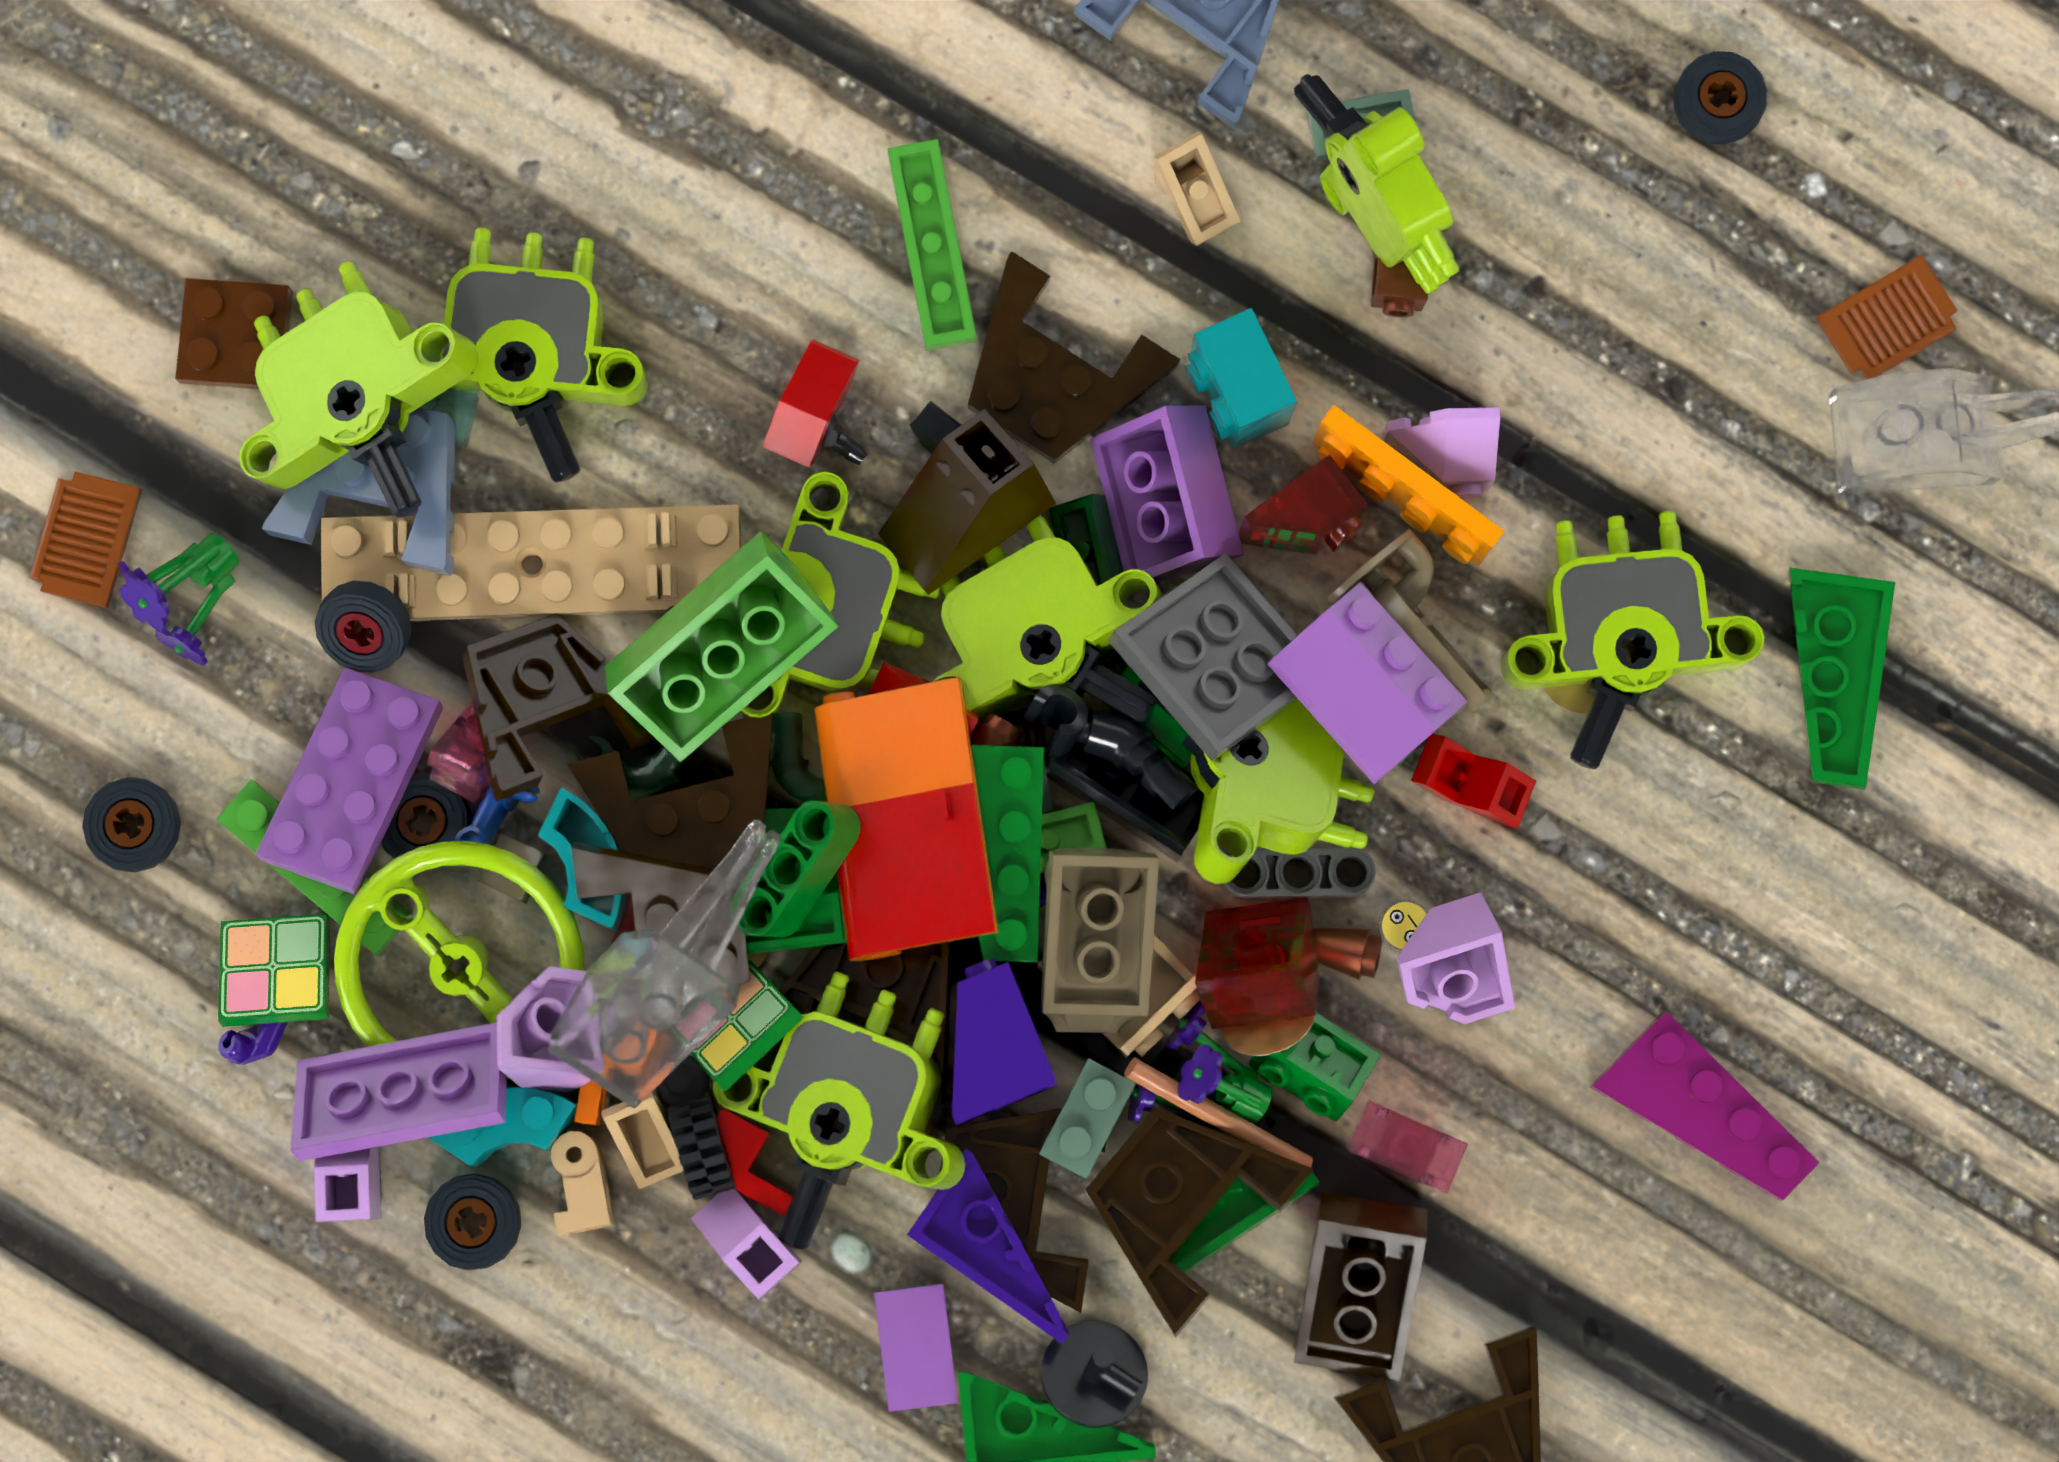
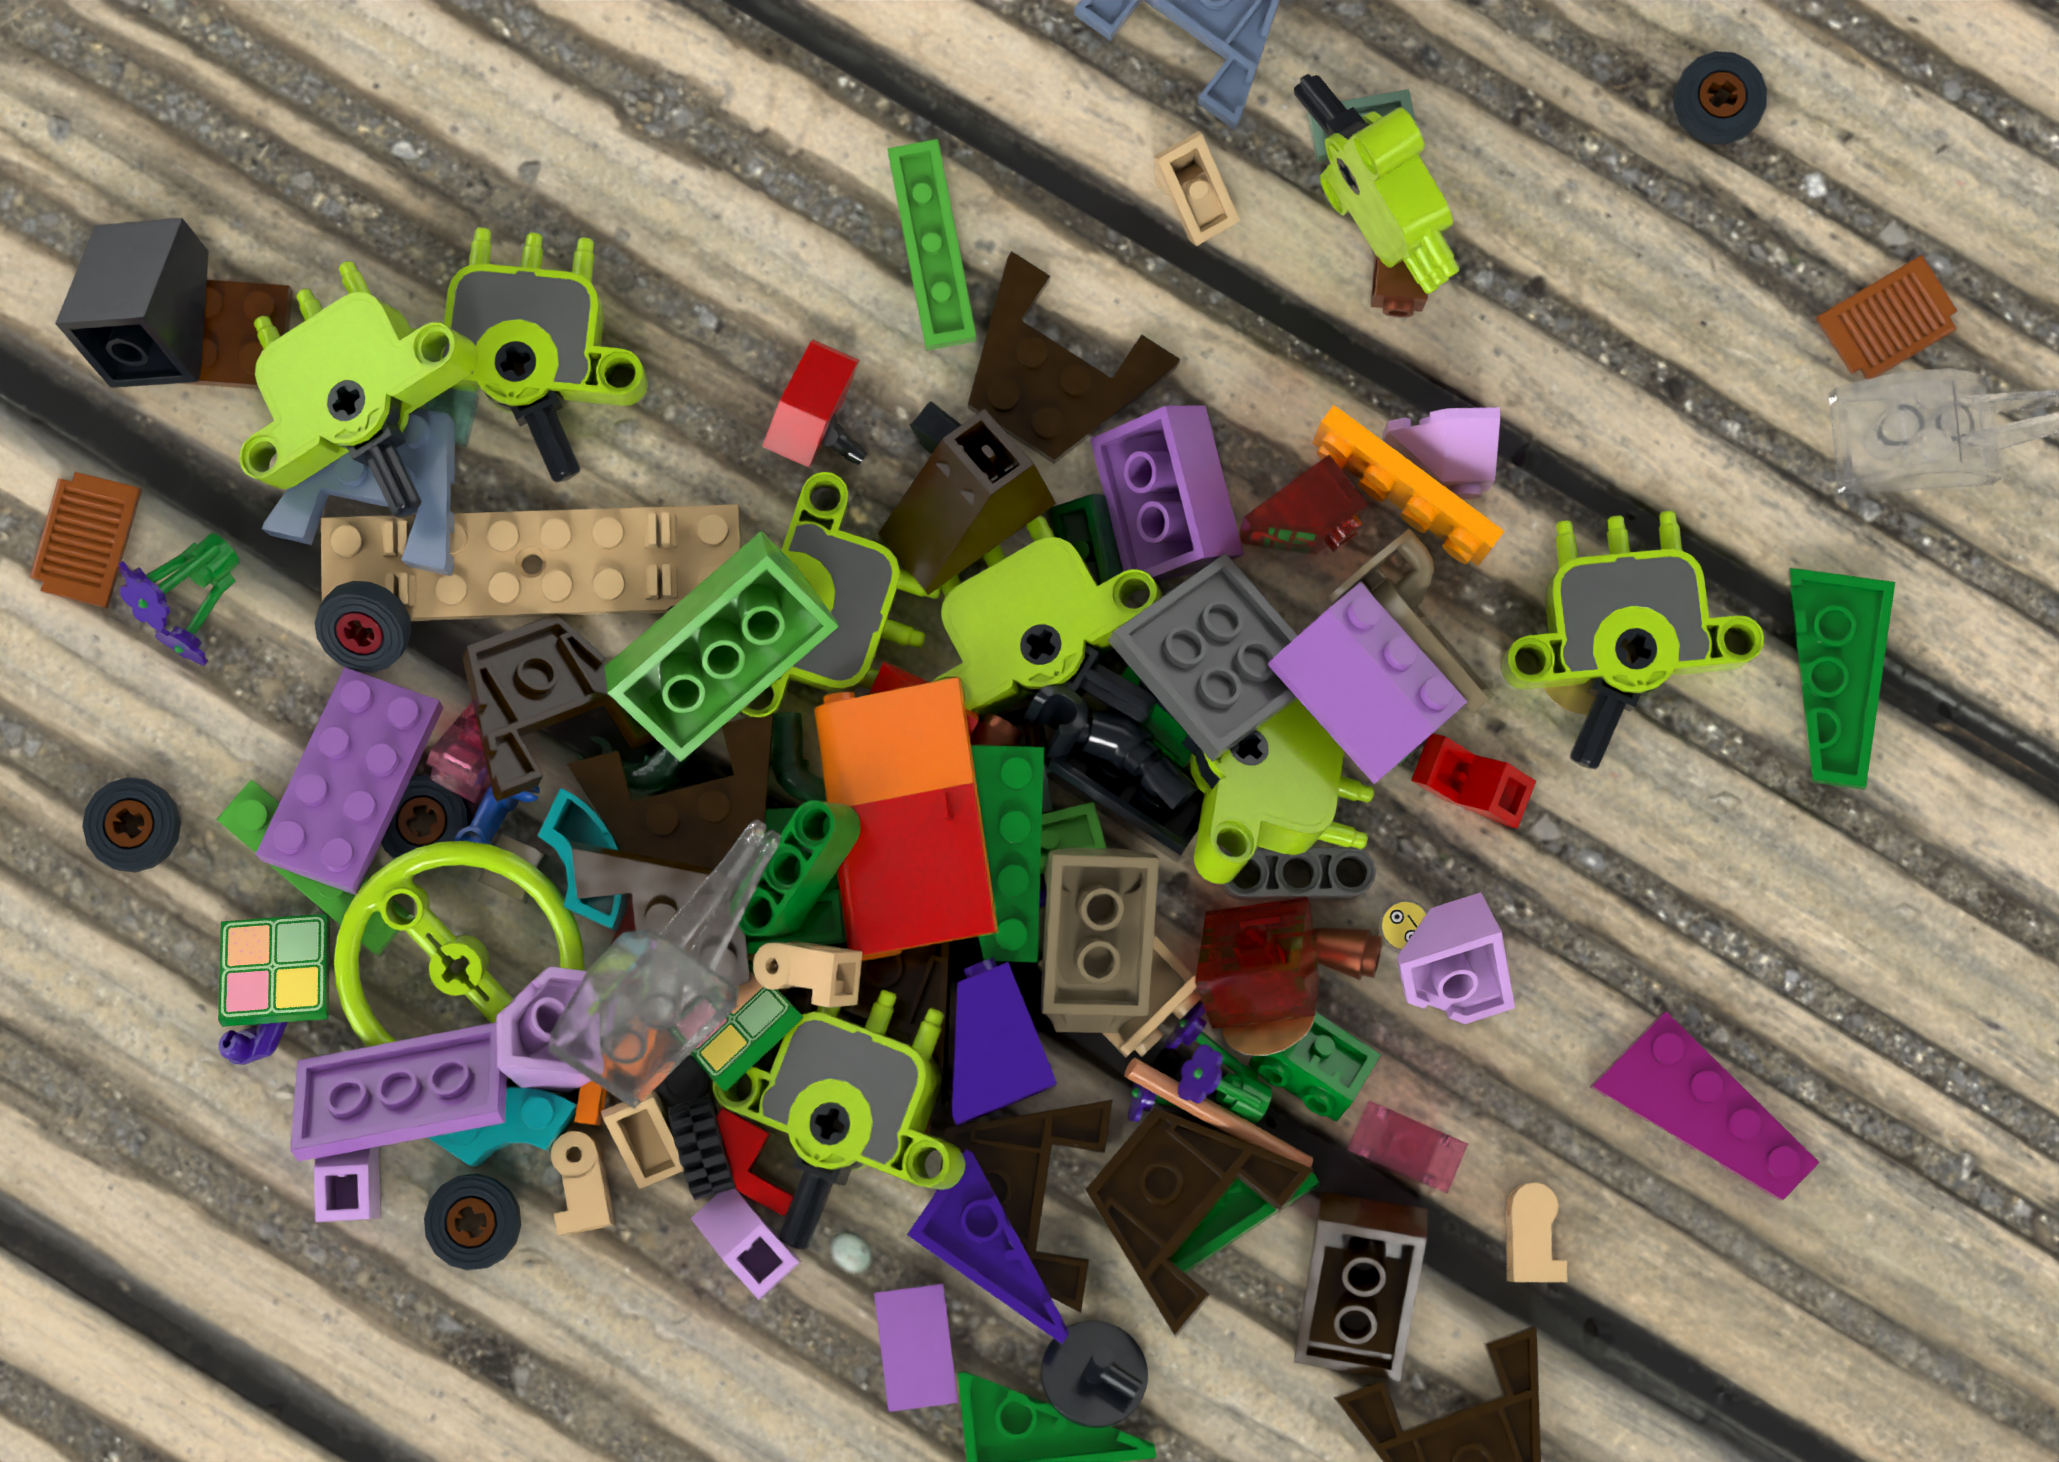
sand green plate [1039,1058,1136,1179] -> none
teal brick [1185,308,1297,450] -> none
none -> black slope [55,218,209,388]
none -> tan leg [753,941,862,1007]
none -> tan leg [1506,1182,1567,1282]

